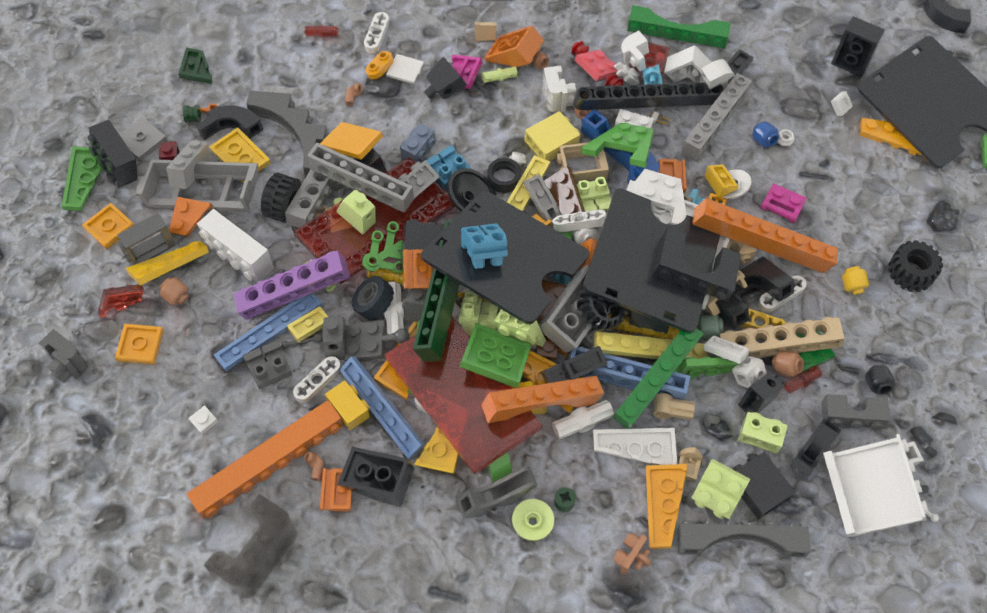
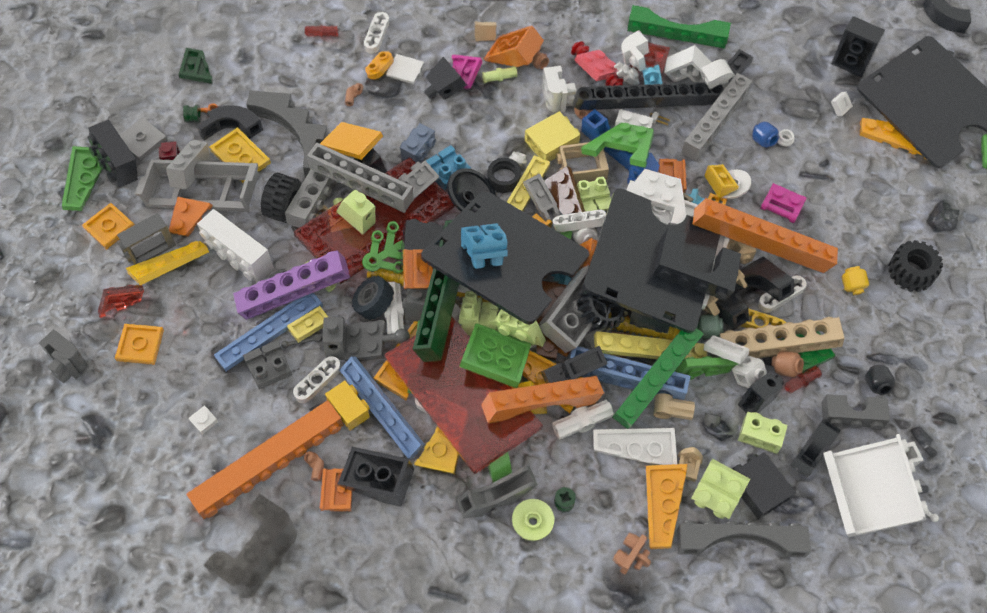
nougat head [159,277,189,306] -> none

